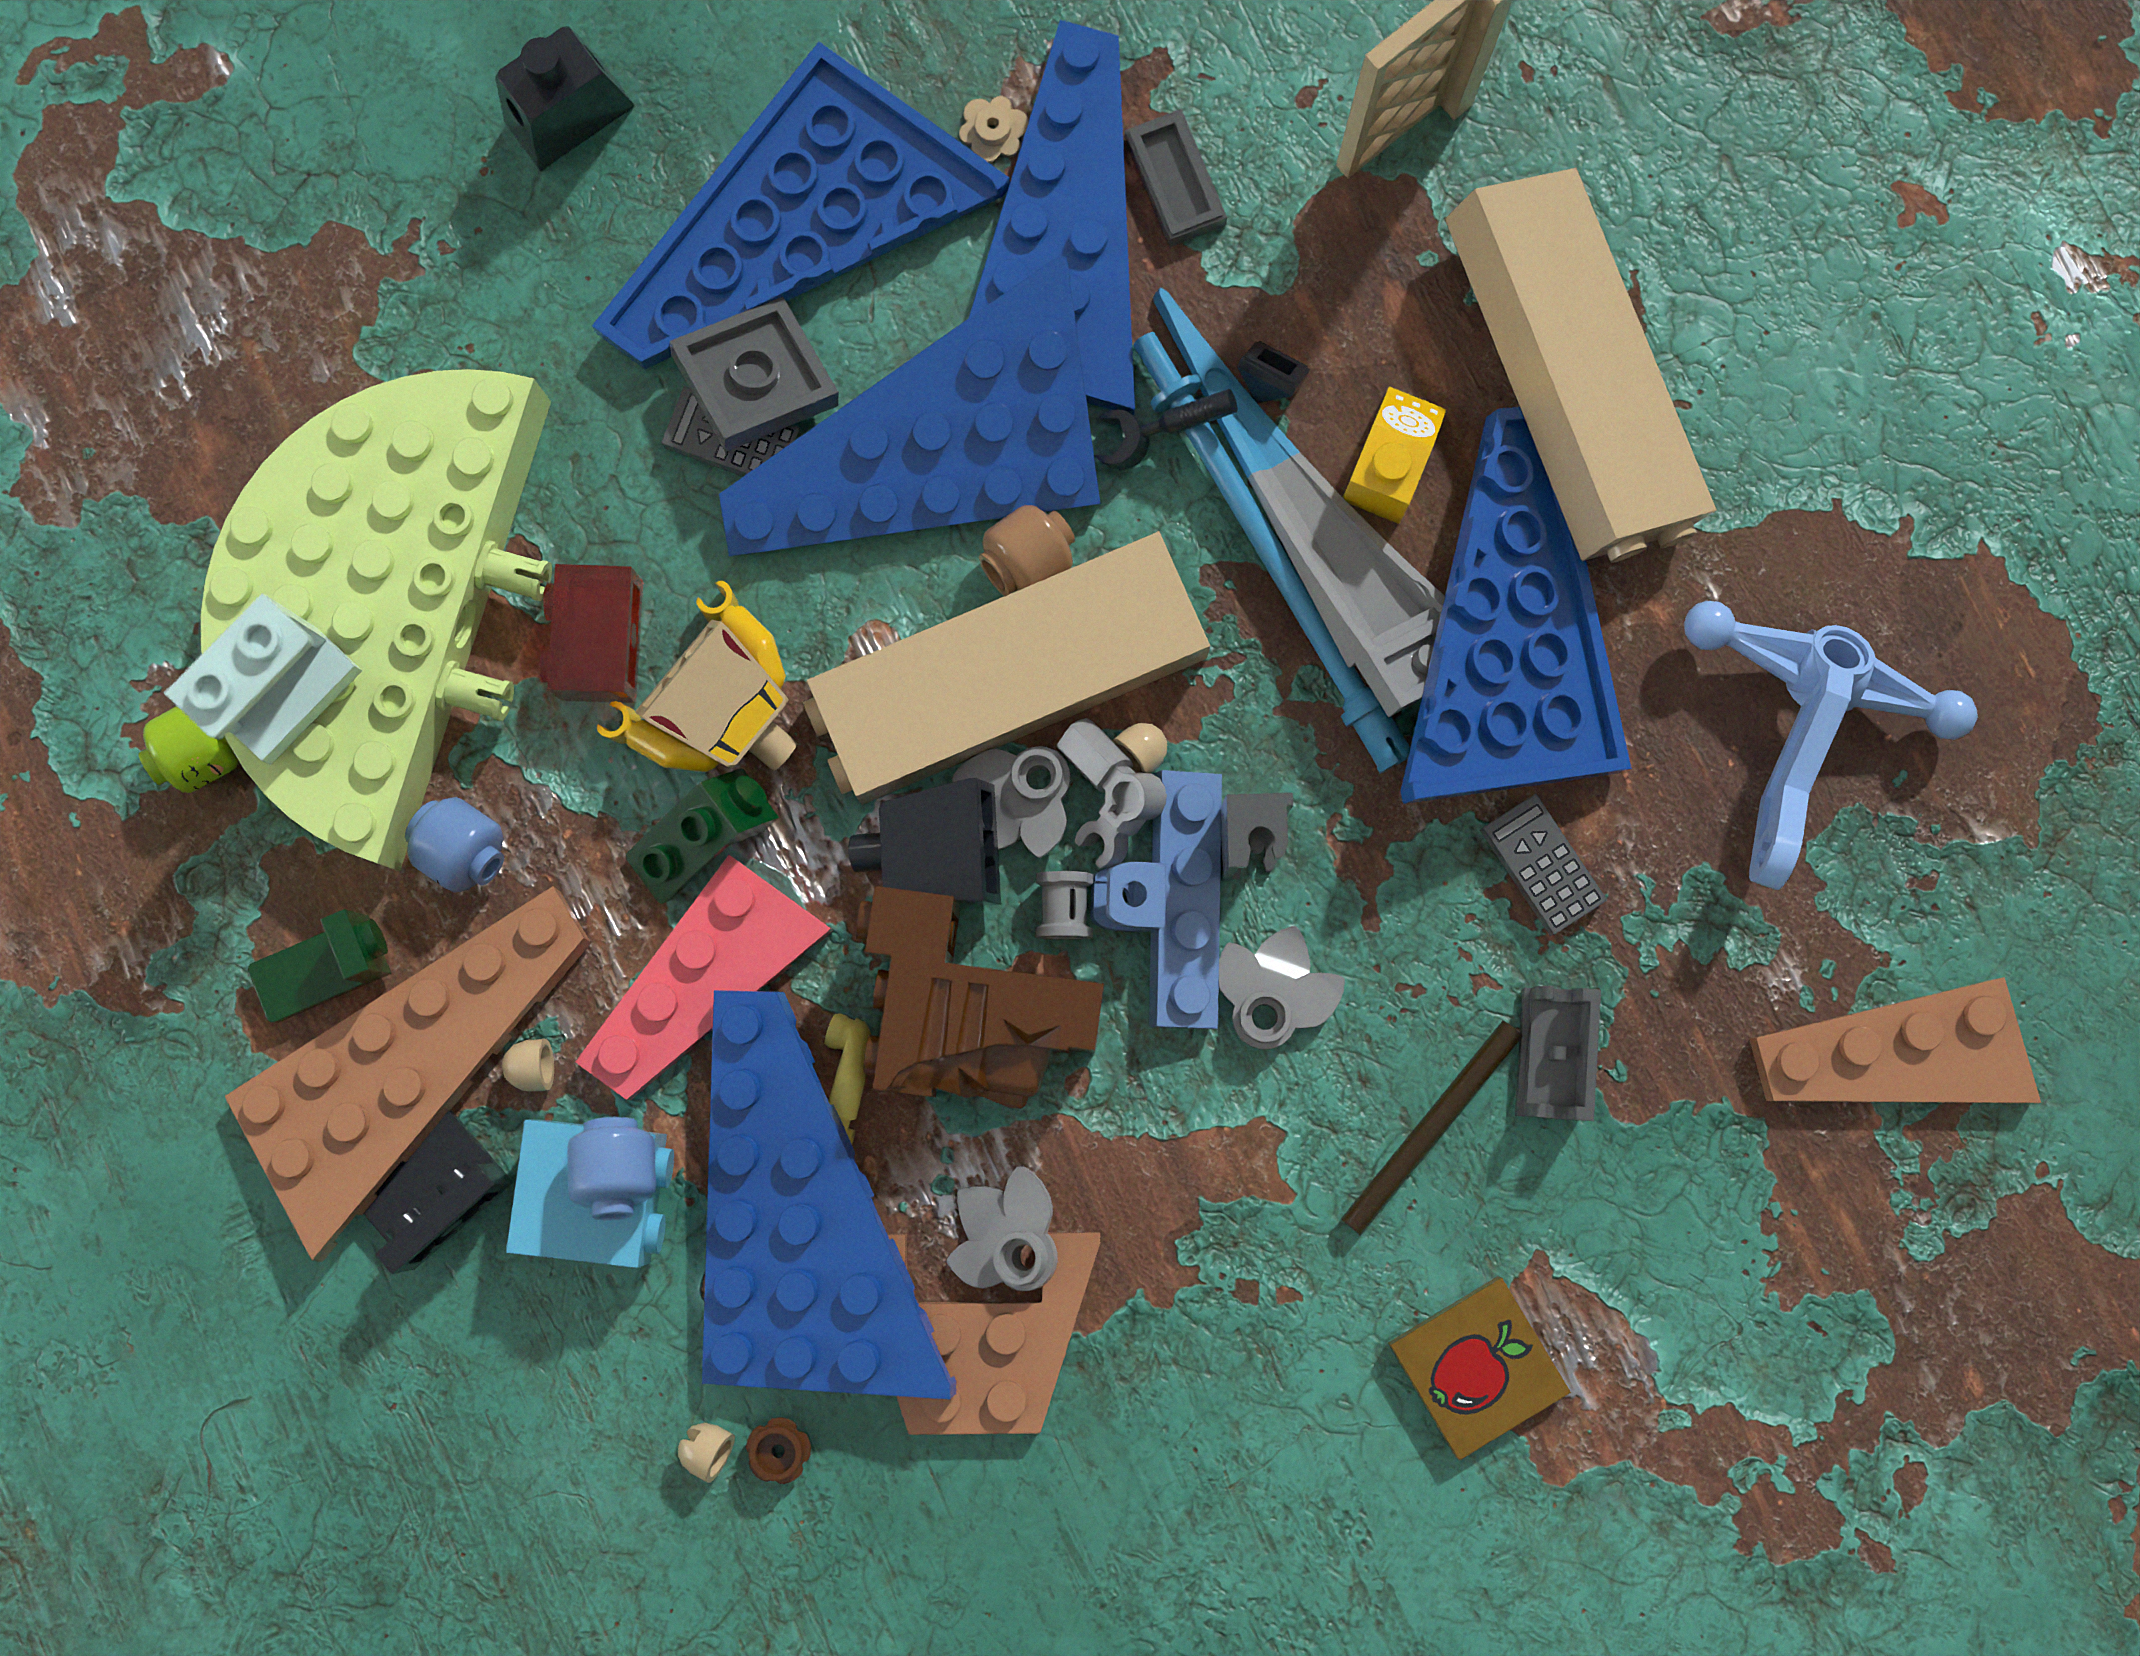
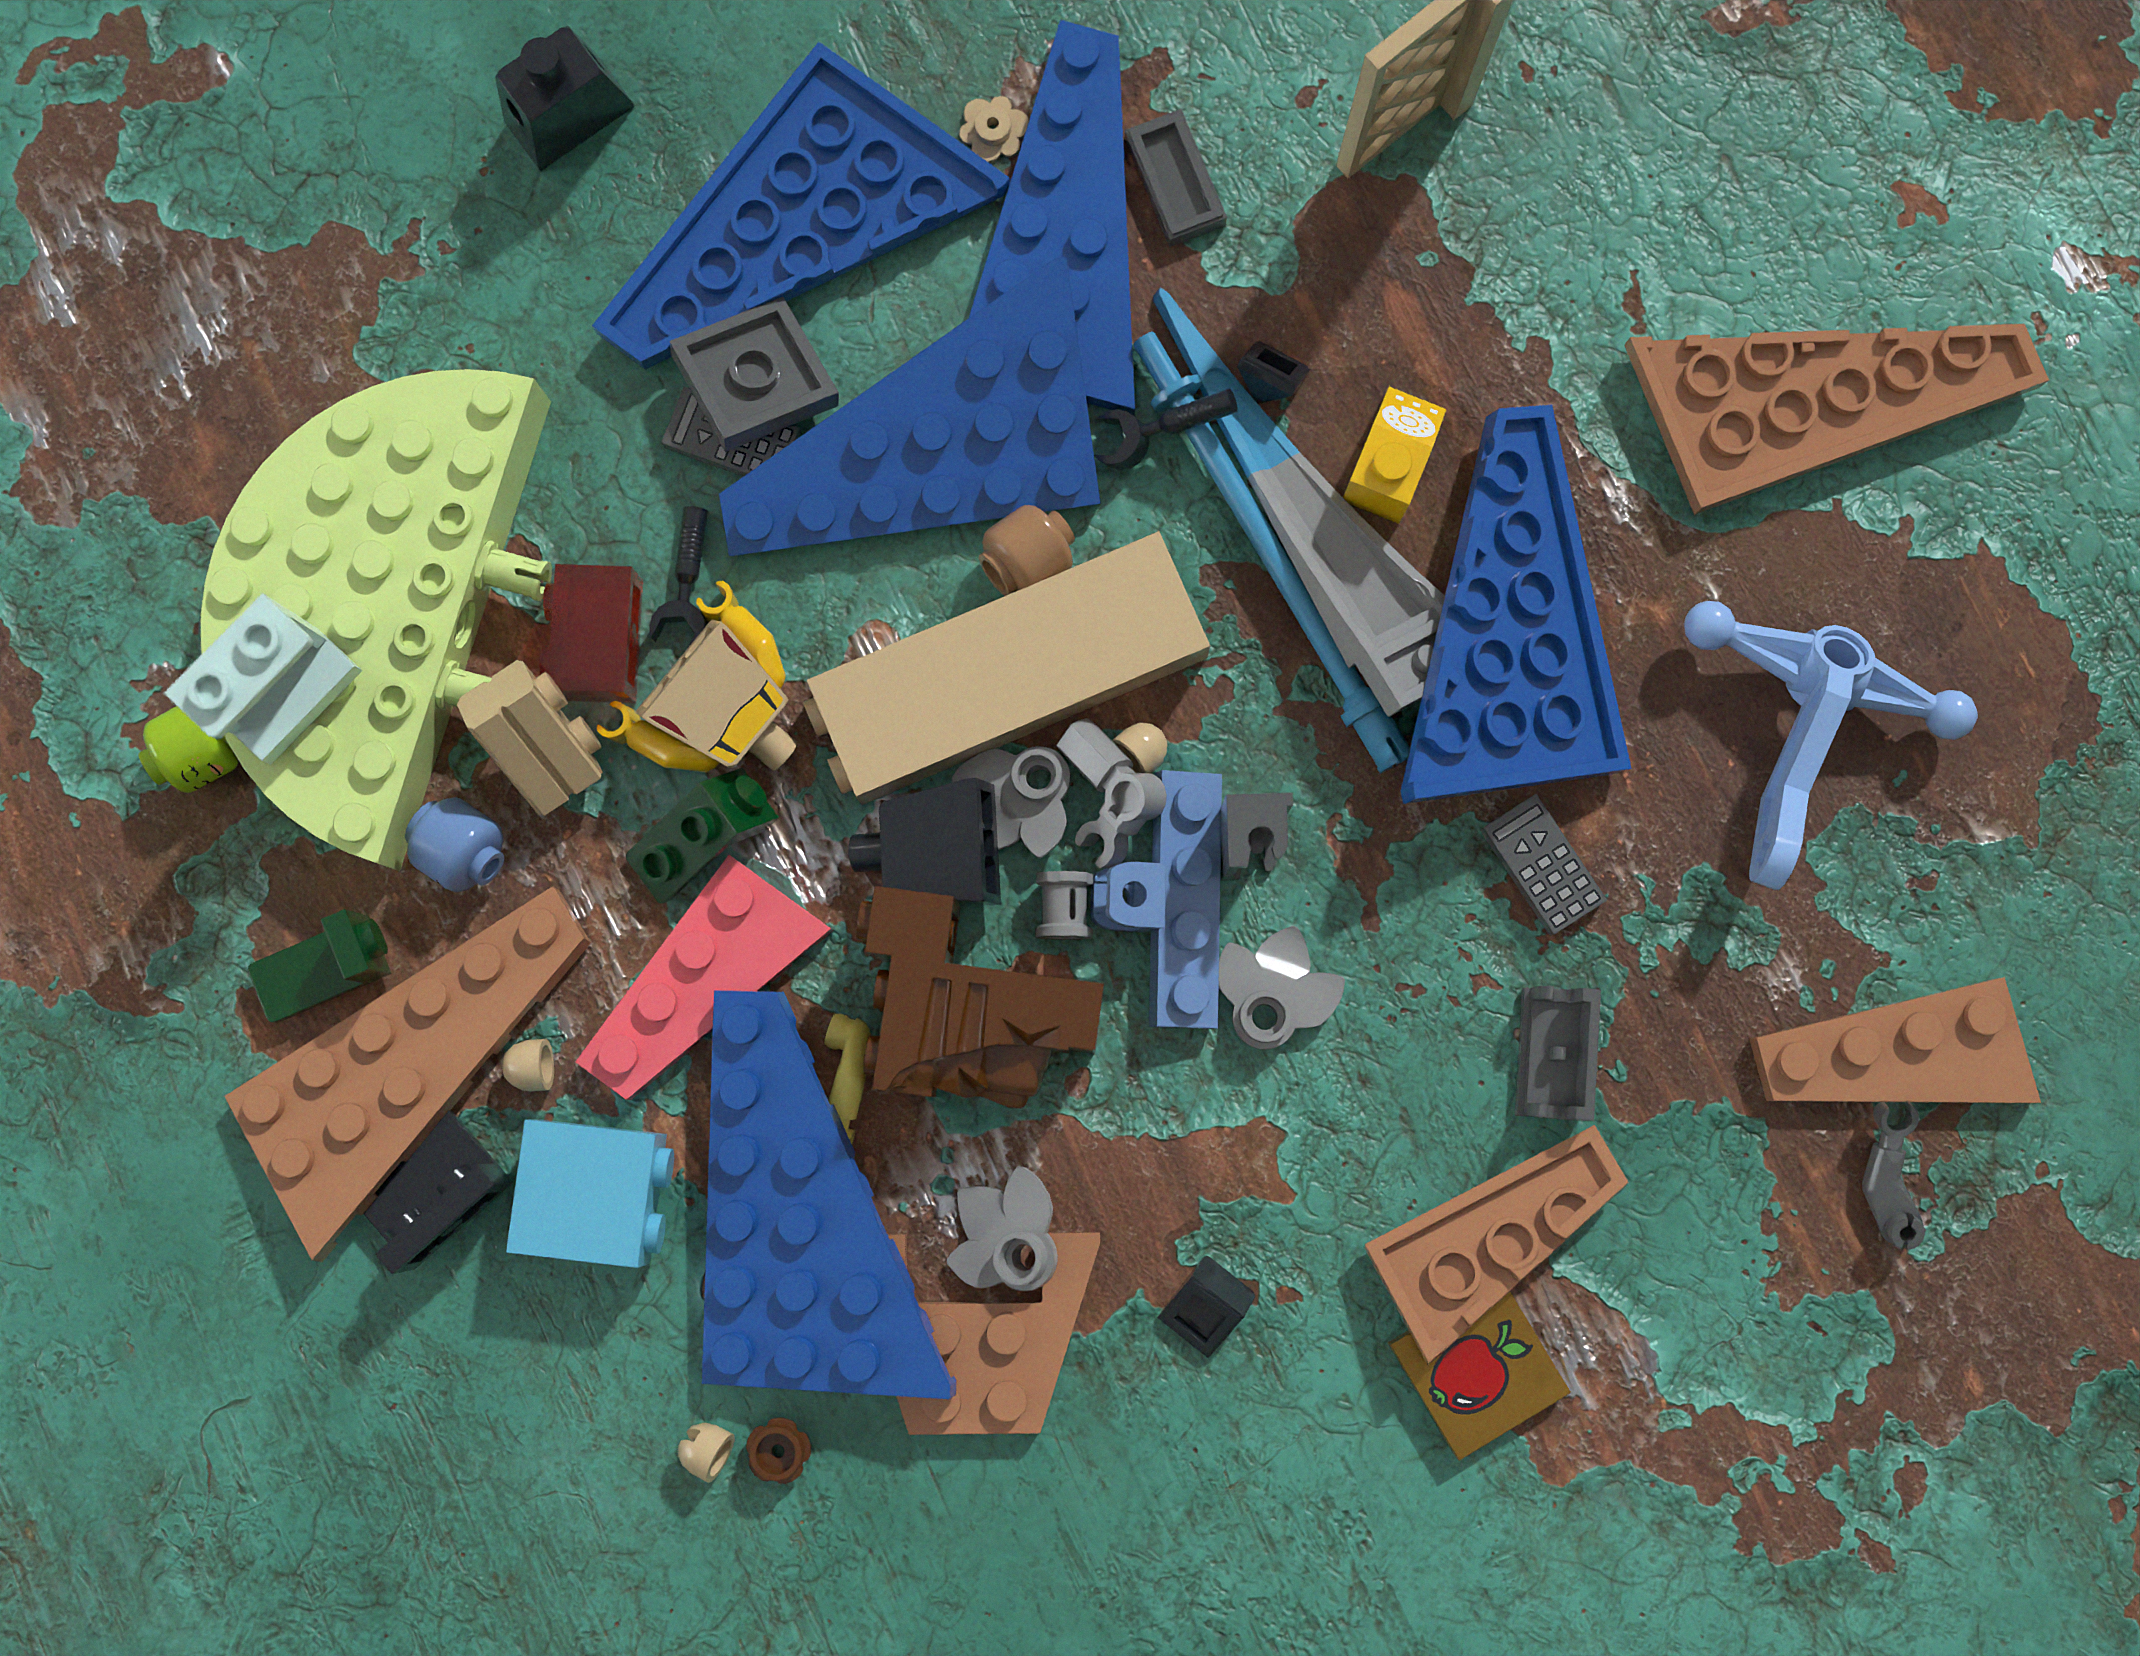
medium blue head [567,1117,656,1220] -> none
dark brown bar [1341,1020,1523,1236] -> none
tan brick [1445,168,1717,563] -> none
none -> tan brick [457,660,603,816]
none -> black piece [649,506,708,649]
none -> black slope [1157,1256,1255,1358]
none -> nougat wing [1365,1125,1628,1366]
none -> nougat wing [1624,324,2049,515]
none -> dark grey arm [1862,1100,1926,1250]

